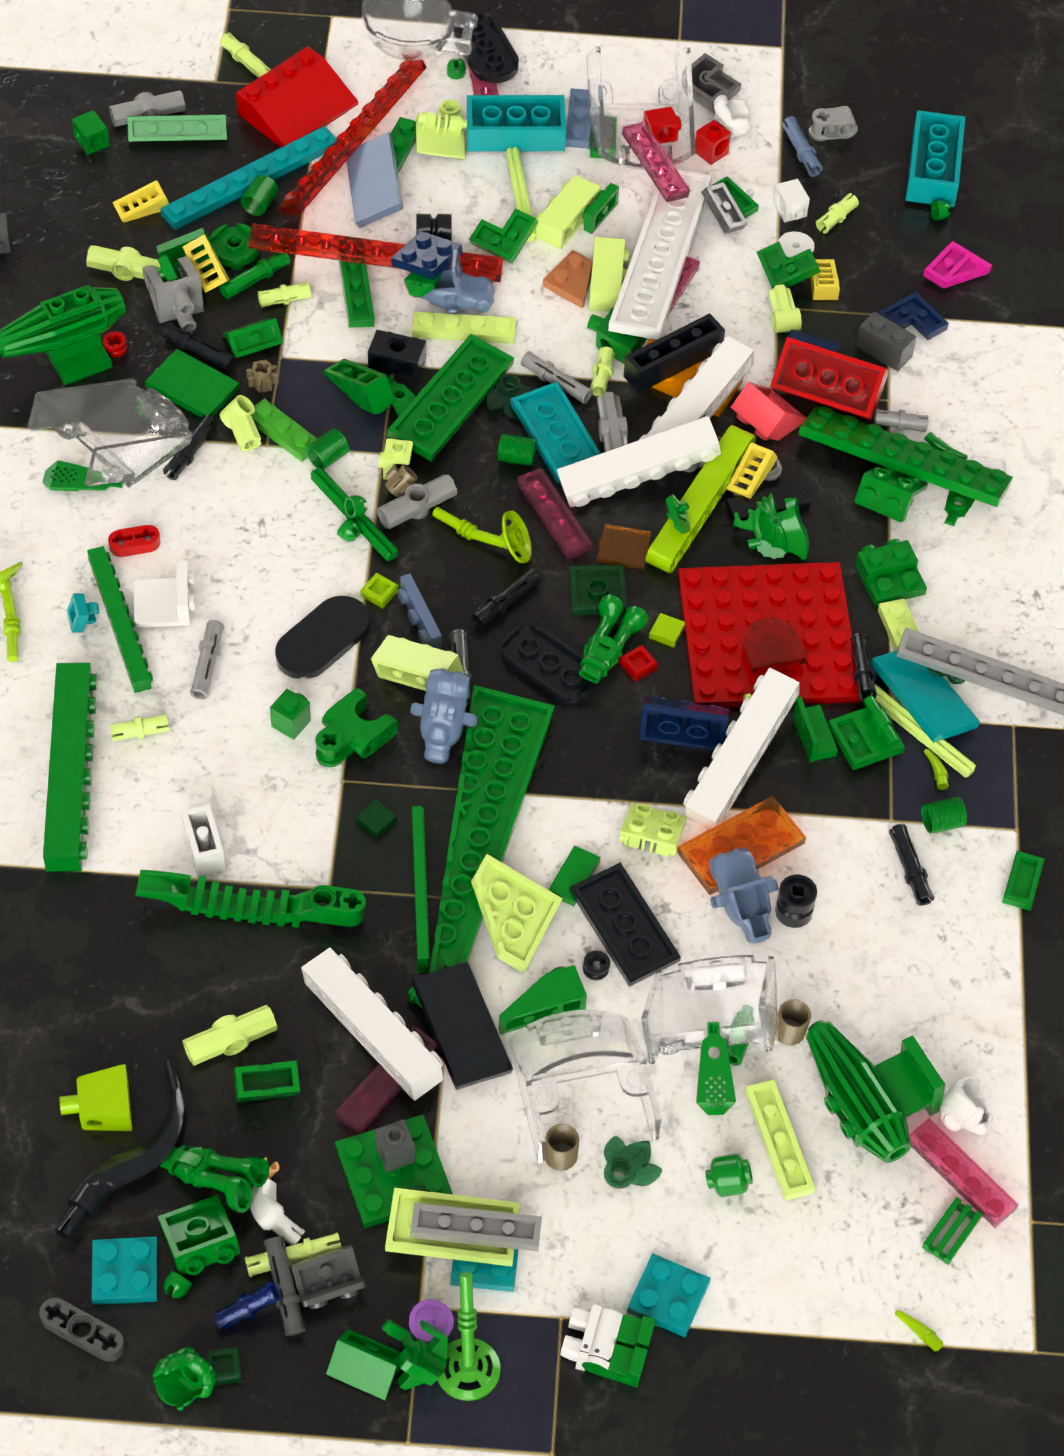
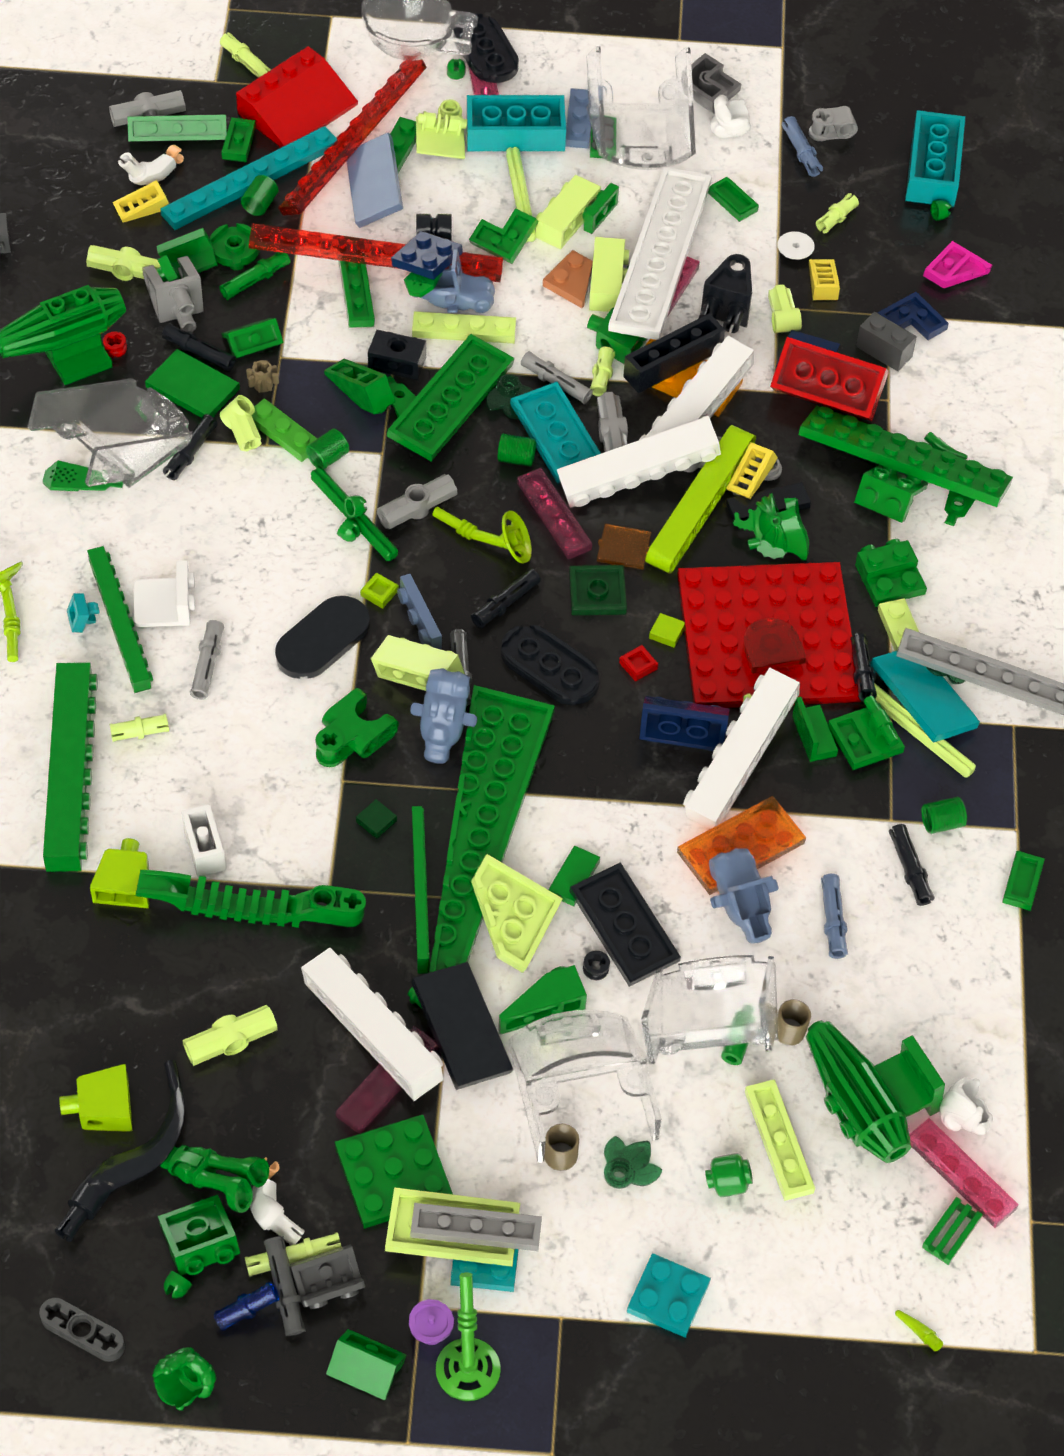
green brick [72,110,110,155] -> none
teal plate [92,1237,158,1305] -> none
red beam [108,525,160,557] -> none
light yellow slope [182,234,230,293] -> none
dark green tile [205,1347,242,1386] -> none
green brick [232,1060,300,1103] -> none
yellowish green pin [258,281,311,308] -> none
green brick [270,689,311,740] -> none
dark grey brick [374,1119,415,1173] -> none
yellowish green bracket [379,438,413,480] -> none
green piece [381,1319,448,1390] -> none
dark tan gear [385,465,418,498] -> none
hips [560,1304,656,1388] -> none
green piece [579,594,649,683] -> none
yellowish green hinge [619,803,687,857] -> none
clear pink plate [621,122,690,202] -> none
red brick [642,106,682,146] -> none
green piece [666,495,691,534] -> none
red brick [694,120,731,165] -> none
green piece [696,1022,736,1115] -> none
flat silver plate [701,182,748,234] -> none
coral slope [730,382,807,441] -> none
green plate [756,241,821,289] -> none
white brick [773,179,810,222] -> none
black wheel [775,874,817,928] -> none
light grey pin [874,408,929,432] -> none
lime helmet [924,748,949,790] -> none
none -> lime torso [90,838,149,908]
none -> white arm [118,145,184,185]
none -> green plate [222,117,256,162]
none -> black piece [698,254,752,333]
none -> sand blue pin [821,873,848,959]

